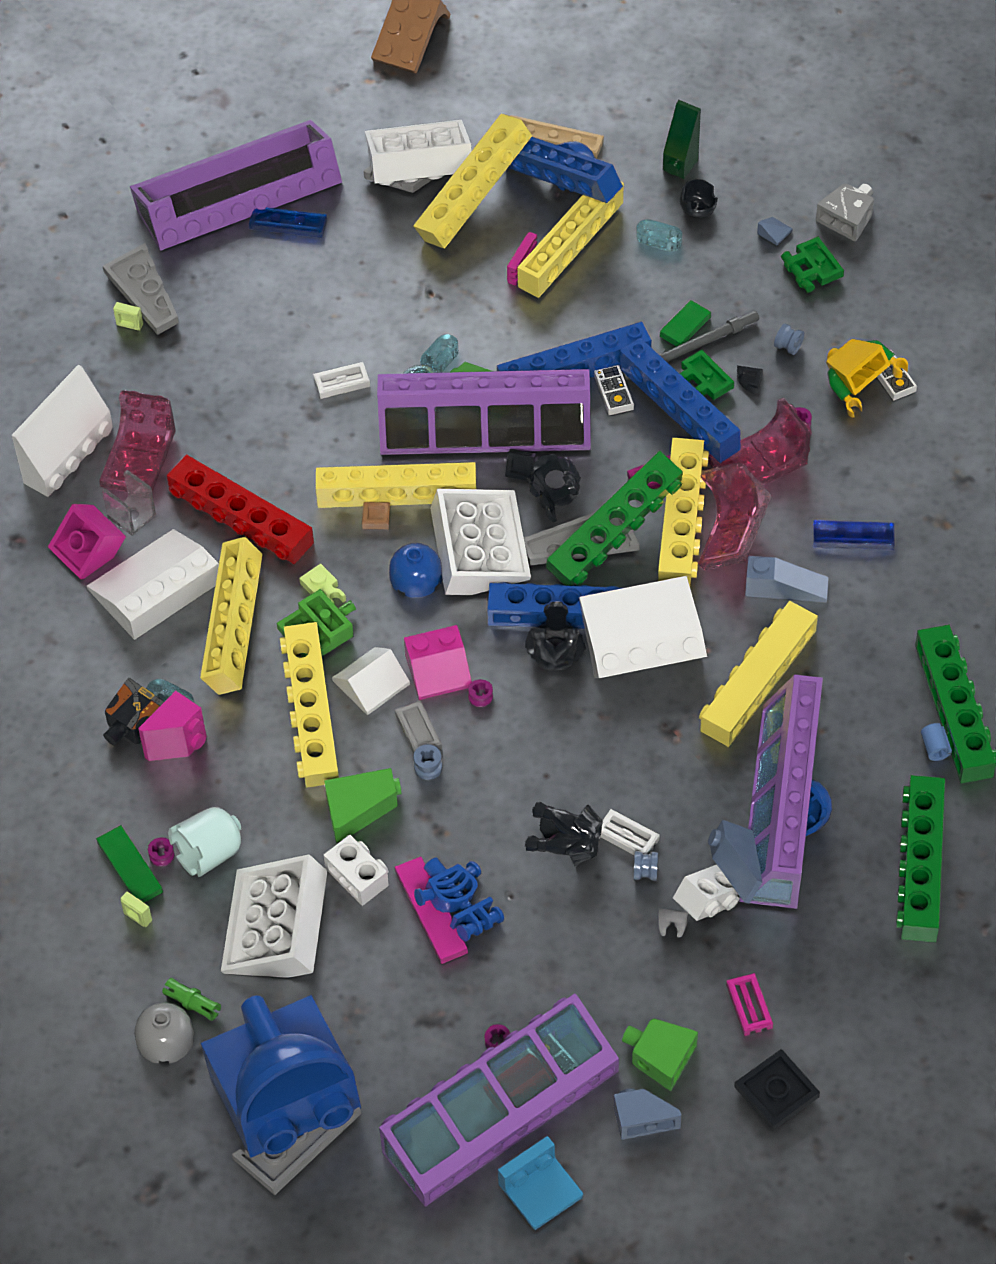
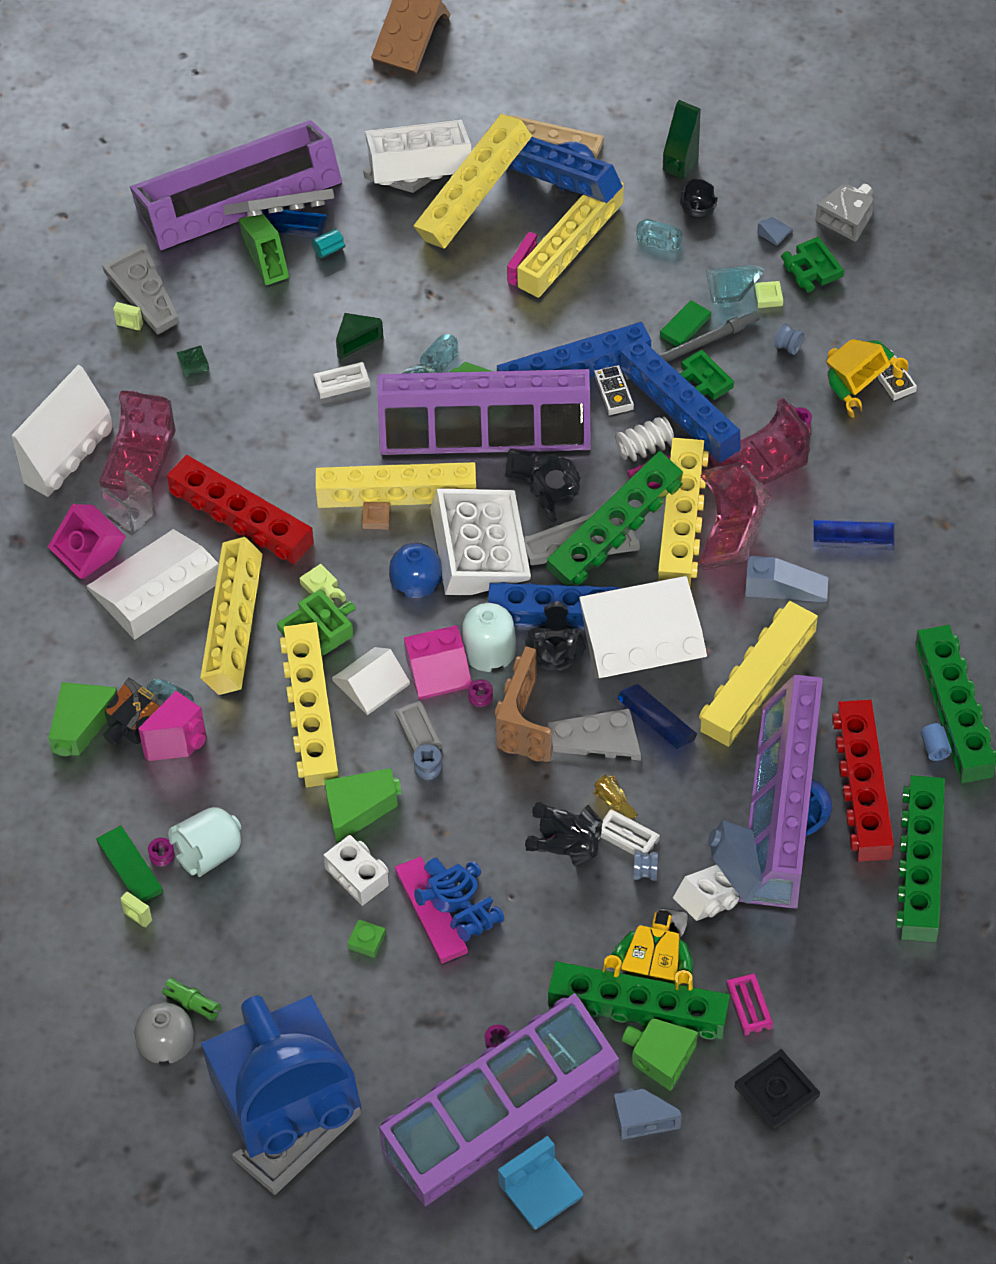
white slope [221,854,327,978] -> none
black tile [737,365,763,395] -> none
none -> bright green slope [48,682,117,756]
none -> clear green tile [177,345,209,377]
none -> light grey wing [223,188,334,217]
none -> bright green slope [238,213,289,285]
none -> teal piece [312,228,345,259]
none -> dark green slope [336,313,384,360]
none -> bright green plate [347,919,386,958]
none -> light aqua cylinder [462,603,517,672]
none -> medium nougat bracket [495,646,552,762]
none -> light grey wing [547,708,641,761]
none -> green brick [548,961,730,1039]
none -> clear yellow cone [593,774,638,820]
none -> torso [602,912,693,991]
none -> white piece [615,417,674,462]
none -> clear blue tile [617,684,697,749]
none -> clear light blue slope [706,264,764,308]
none -> yellowish green tile [754,281,783,308]
none -> red brick [832,699,894,862]

